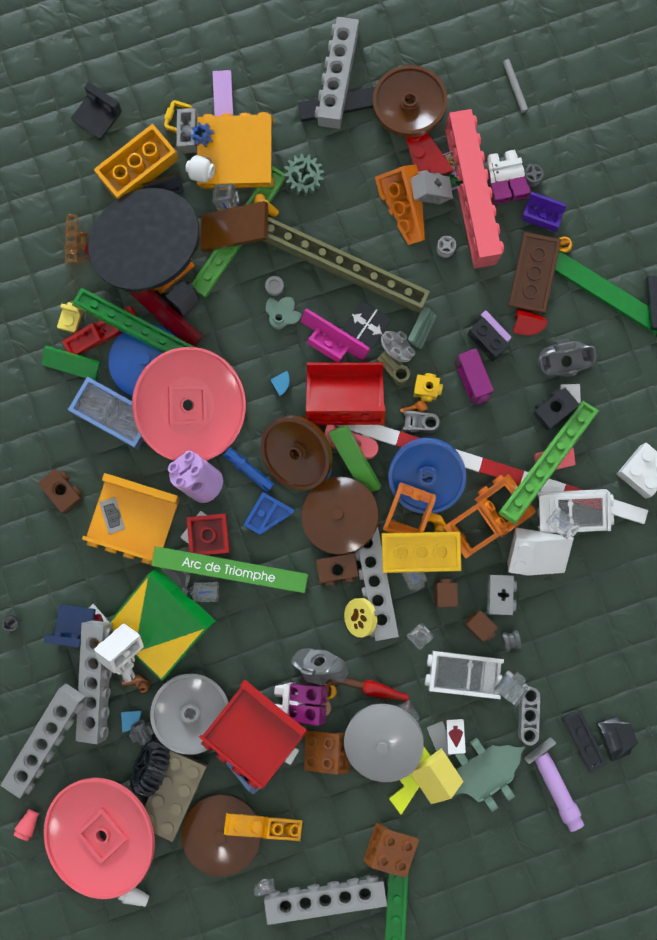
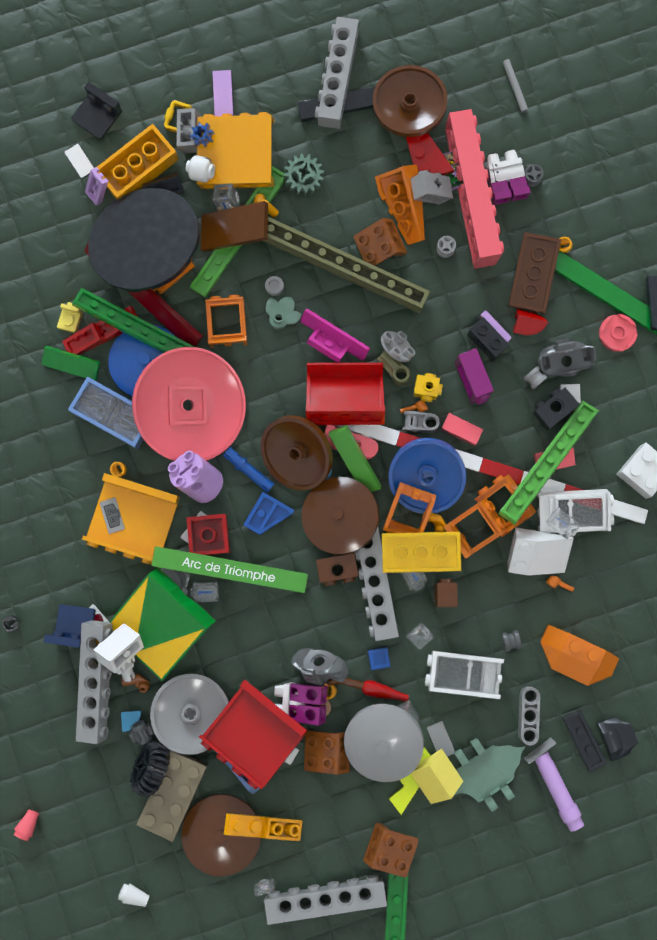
light grey brick [0,684,86,799] -> none
reddish brown brick [37,469,84,514] -> none
coral dish [44,778,155,899] -> none
clear orange piece [63,214,88,263] -> none
black brick [166,280,199,317] -> none
dark azure tile [271,371,290,397] -> none
black sticker [343,300,392,348] -> none
light yellow tile [344,598,377,637] -> none
sand green tile [408,307,437,349] -> none
white sticker [447,719,466,754] -> none
reddish brown brick [463,610,498,642] -> none
light grey brick [487,575,517,615] -> none
clear brick [494,671,531,707] -> none
dark purple bracket [521,192,567,232] -> none
none -> white sticker [65,144,94,178]
none -> lavender tile [85,167,108,206]
none -> light orange hinge [110,462,127,477]
none -> orange window [205,295,248,348]
none -> dark orange bracket [354,218,407,266]
none -> blue tile [368,647,391,670]
none -> coral slope [441,413,483,446]
none -> light grey wheel [523,366,547,390]
none -> orange wedge [540,625,619,686]
none -> orange hand [546,576,574,592]
none -> coral tile [599,314,637,352]

